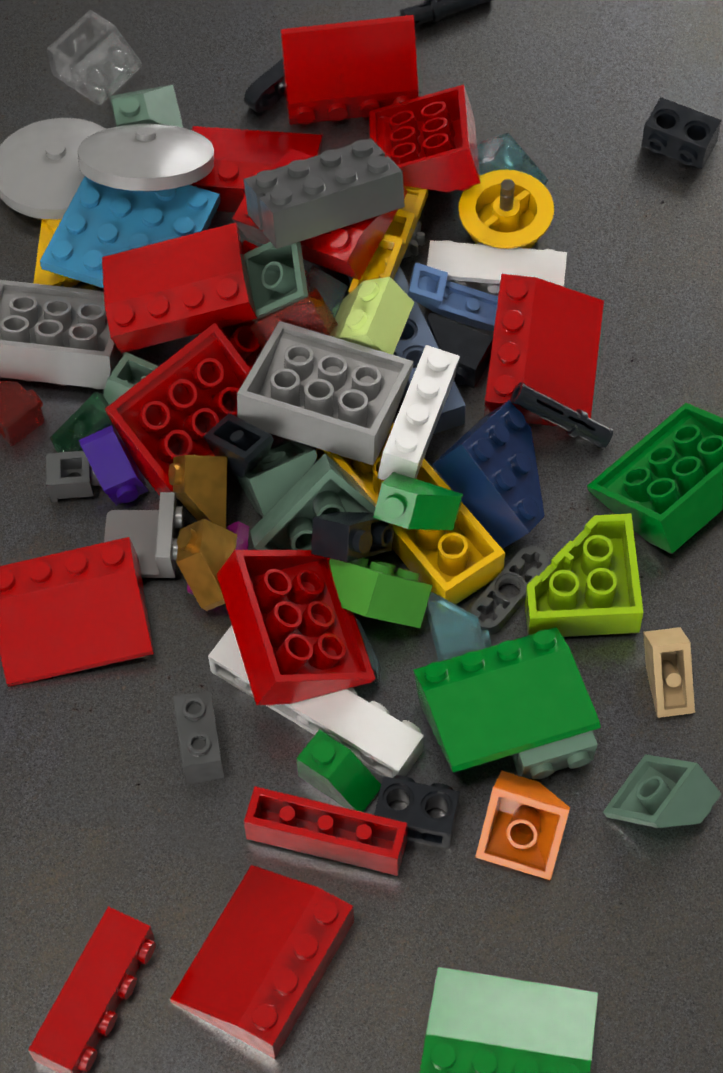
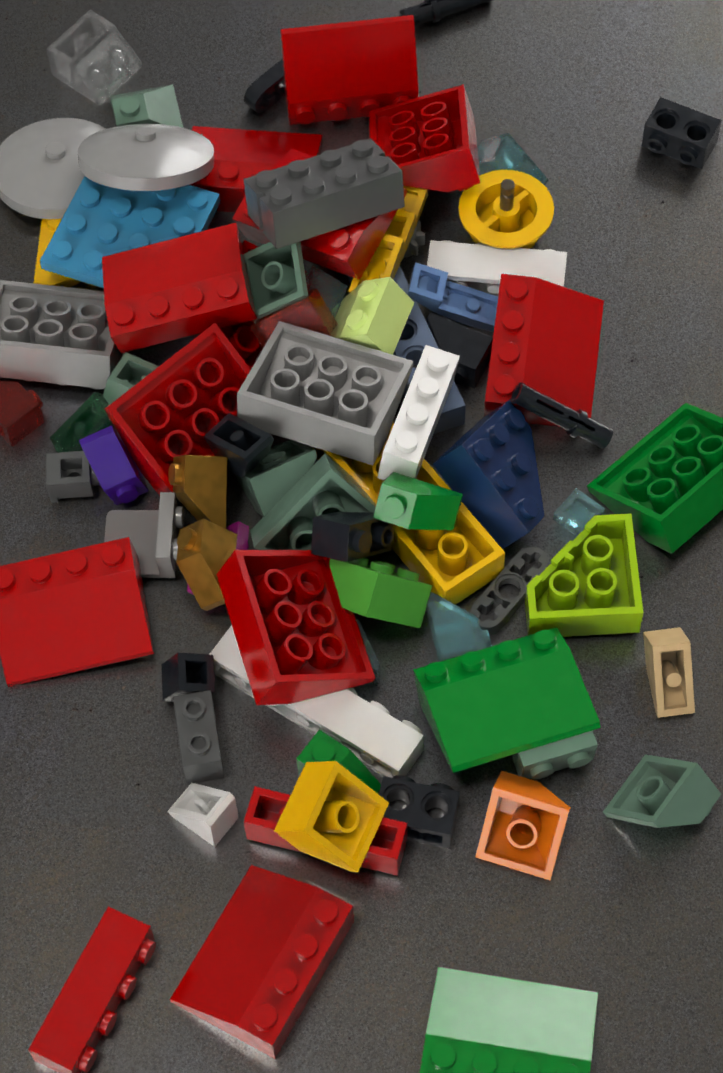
none -> black brick [161,652,216,702]
none -> white slope [167,783,239,847]
none -> yellow slope [274,761,389,873]
none -> clear light blue plate [553,488,605,536]

